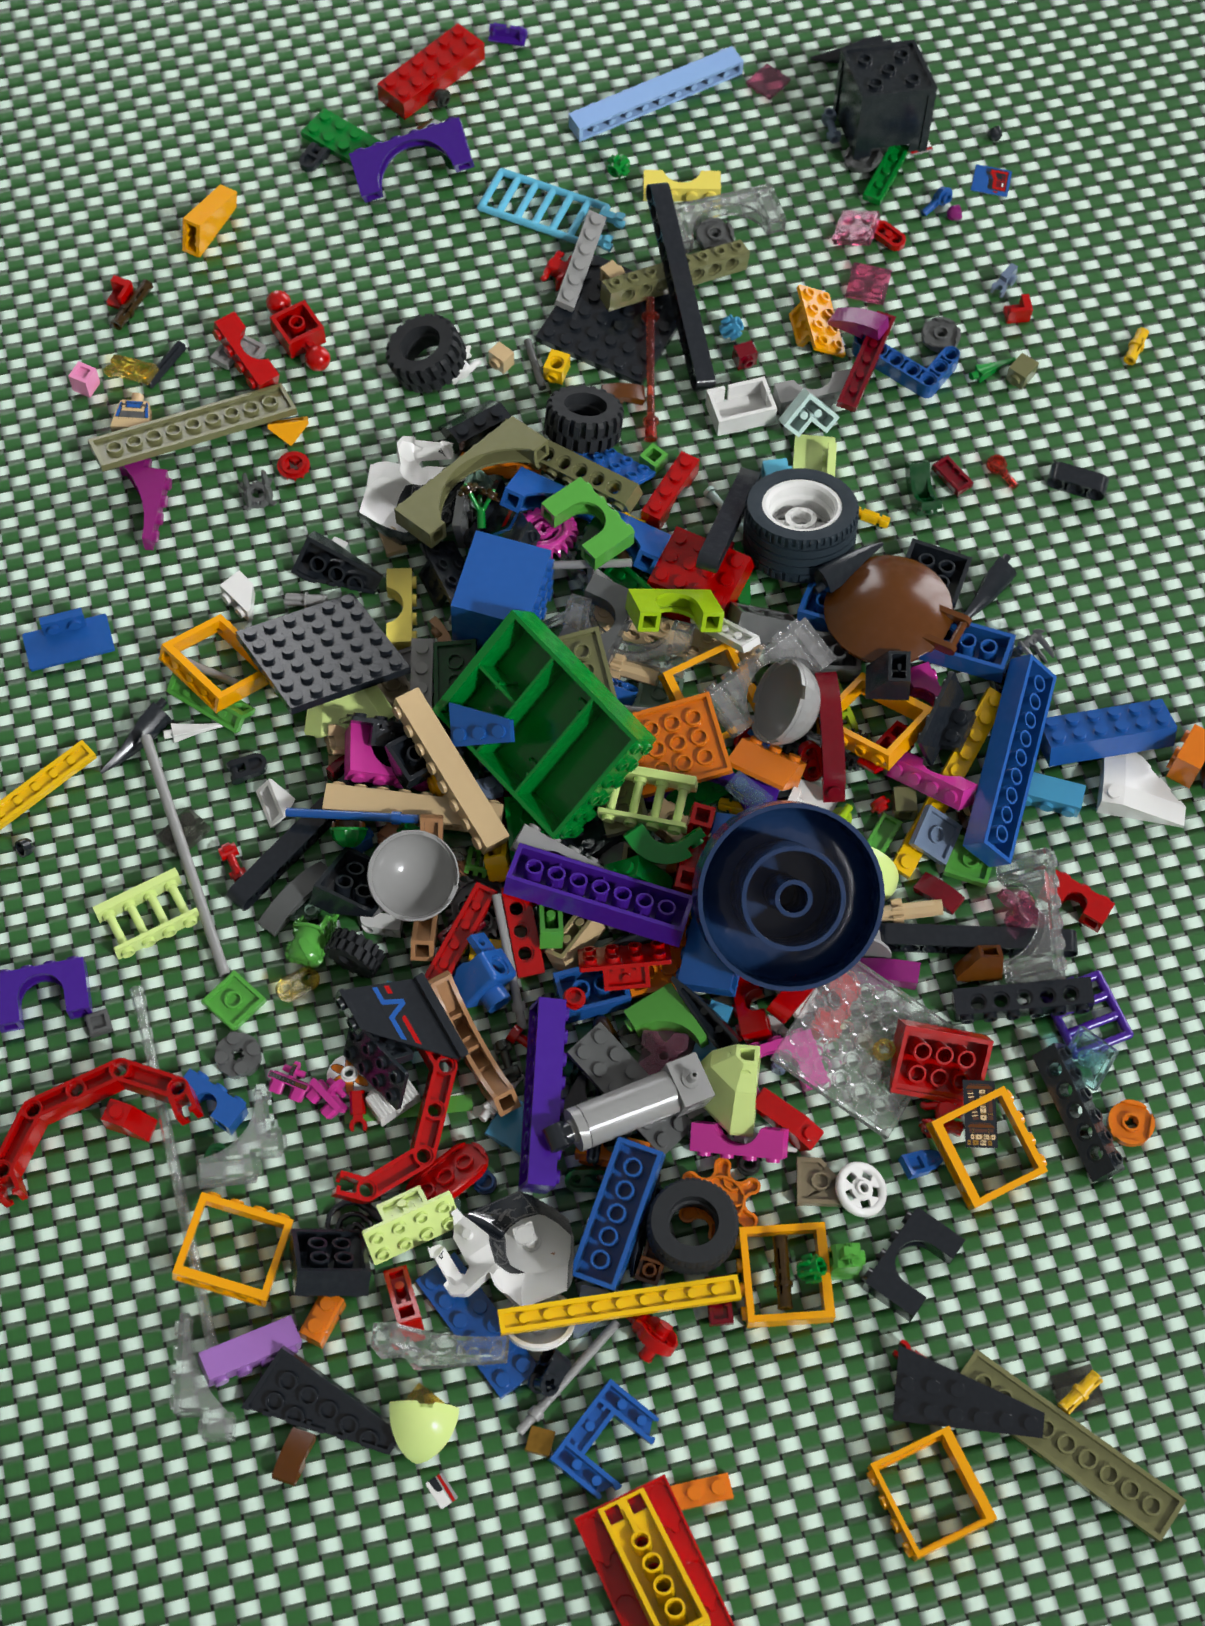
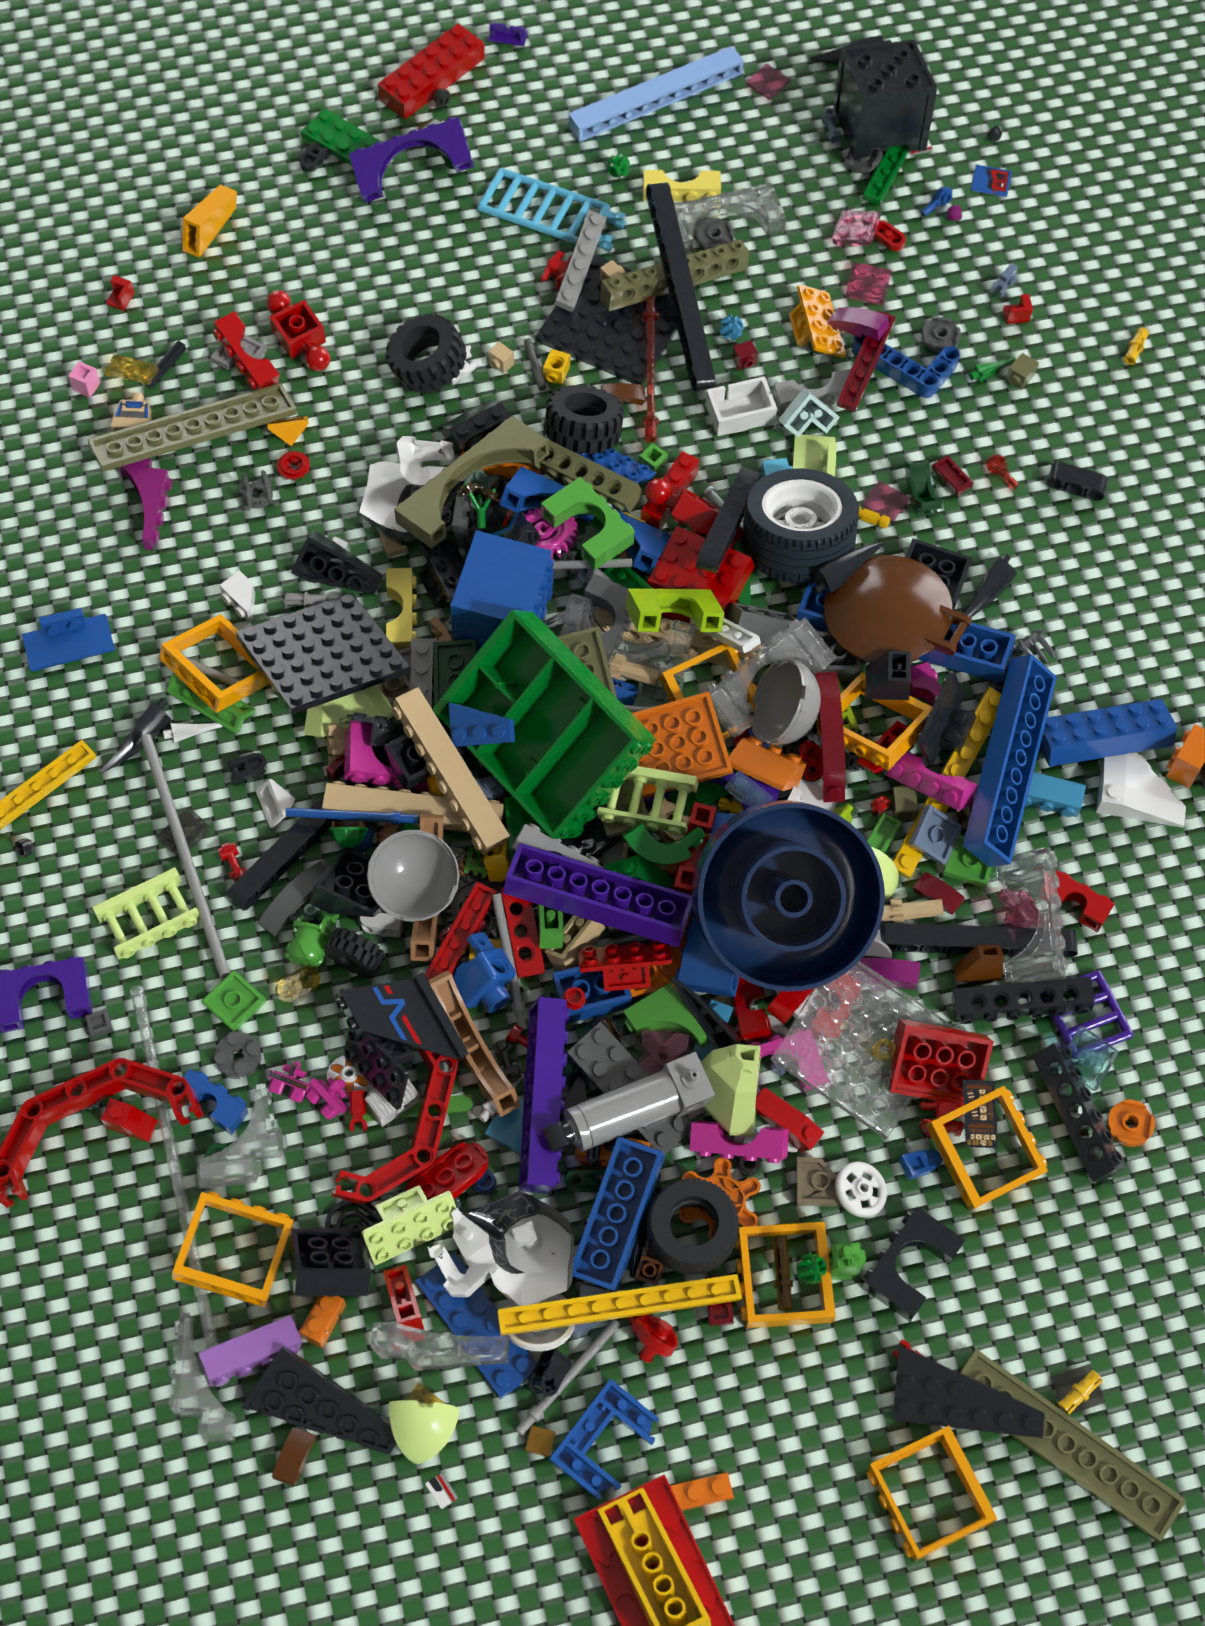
dark brown pin [111,279,153,330] -> none
none -> red brick [645,478,743,542]
none -> clear pink piece [862,480,910,523]

